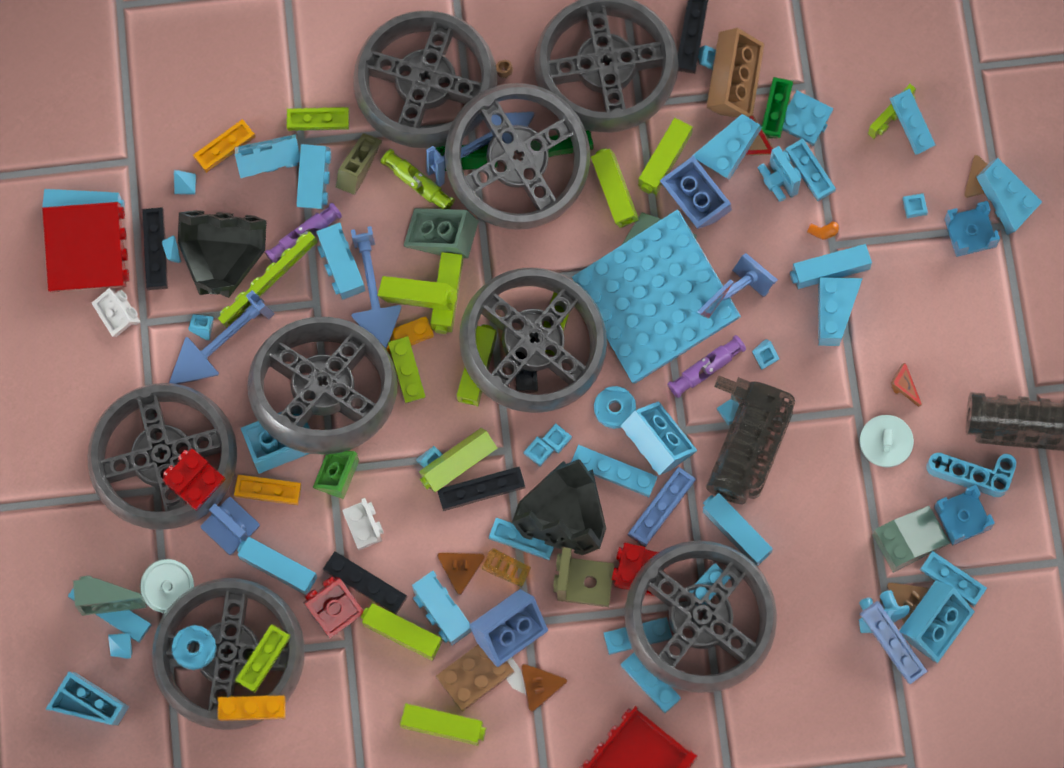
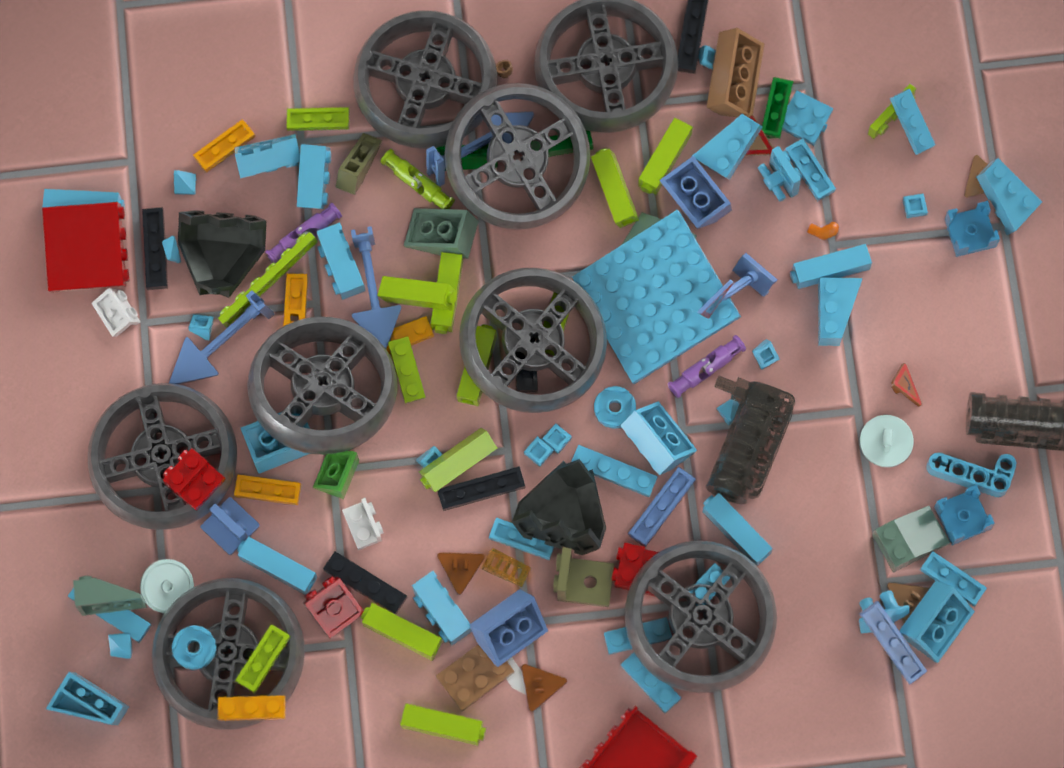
none -> light orange plate [283,273,308,327]

